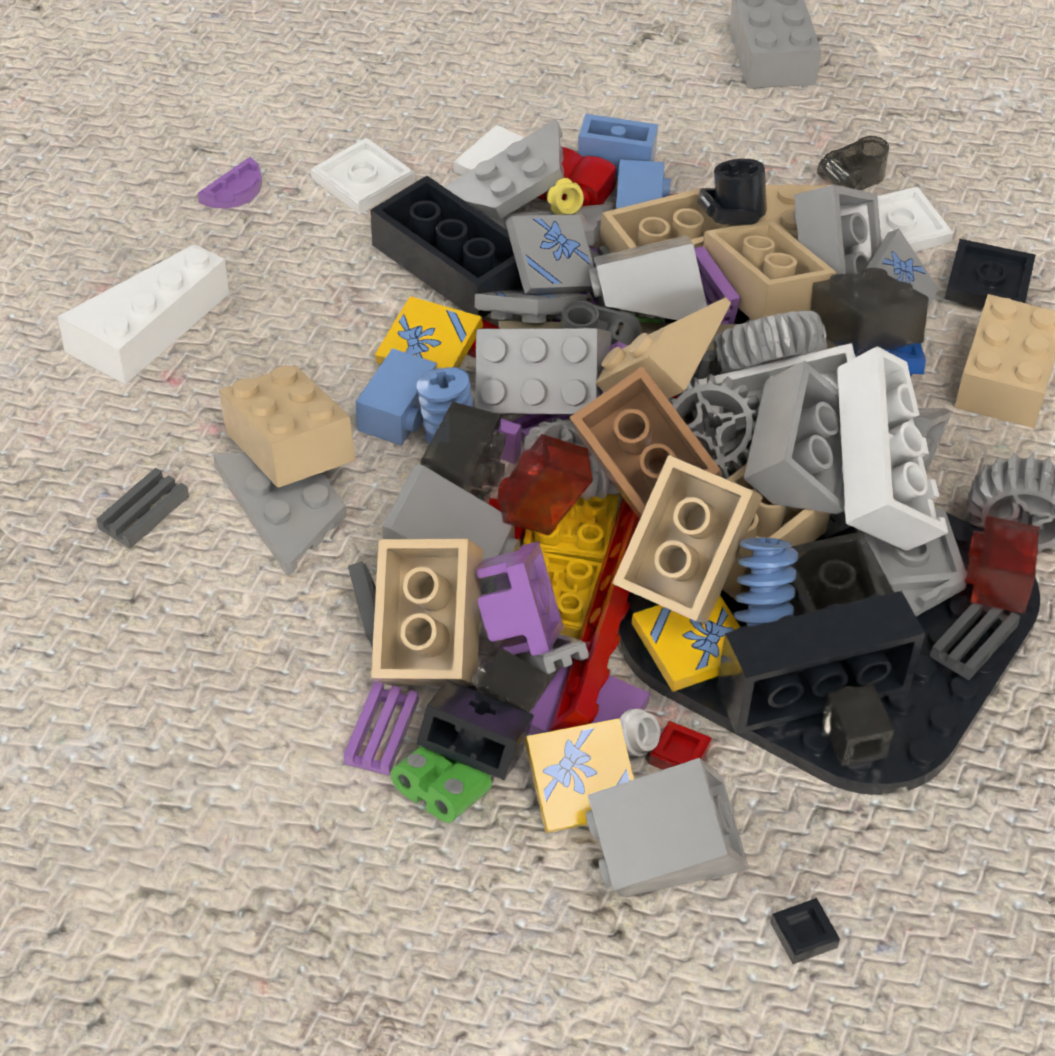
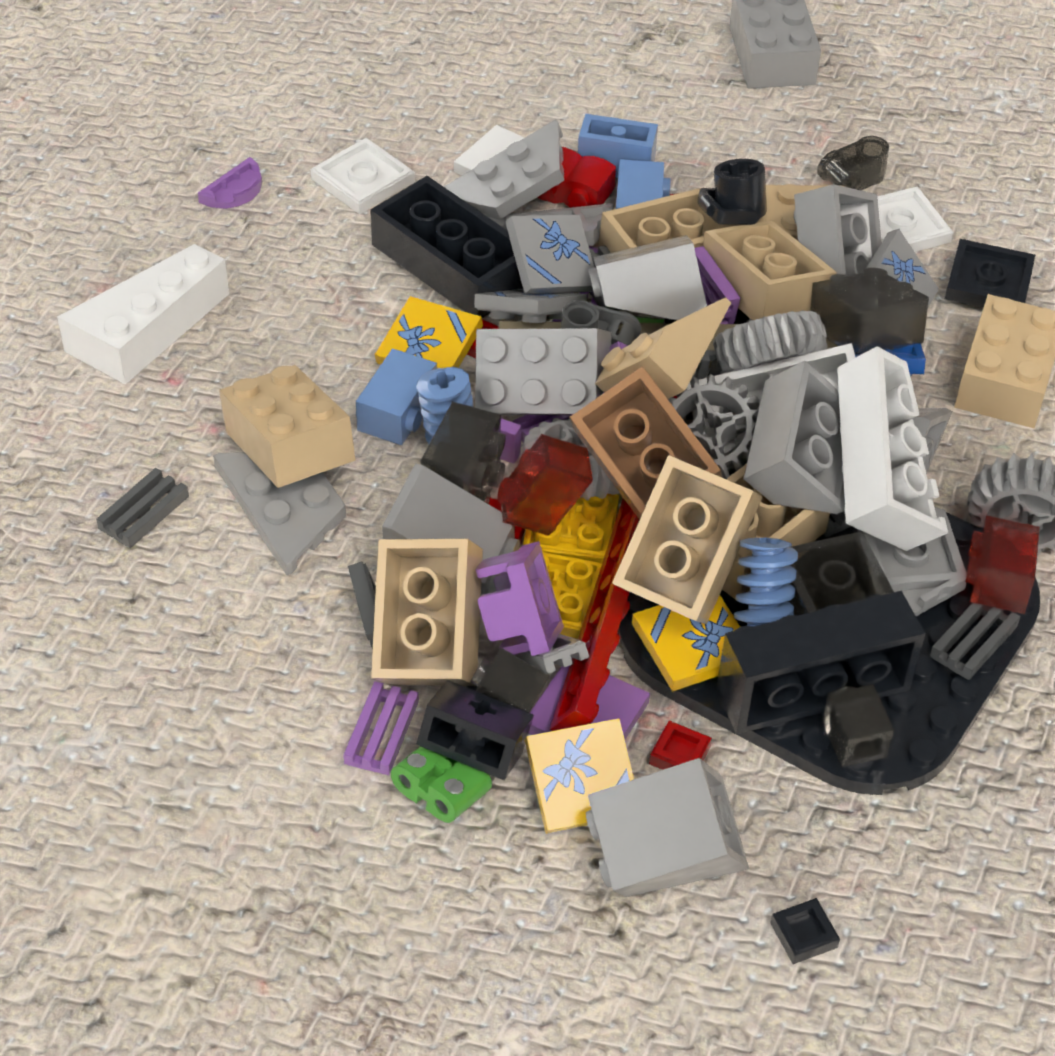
light yellow plate [547,178,584,215] -> none
white plate [620,709,660,756] -> none

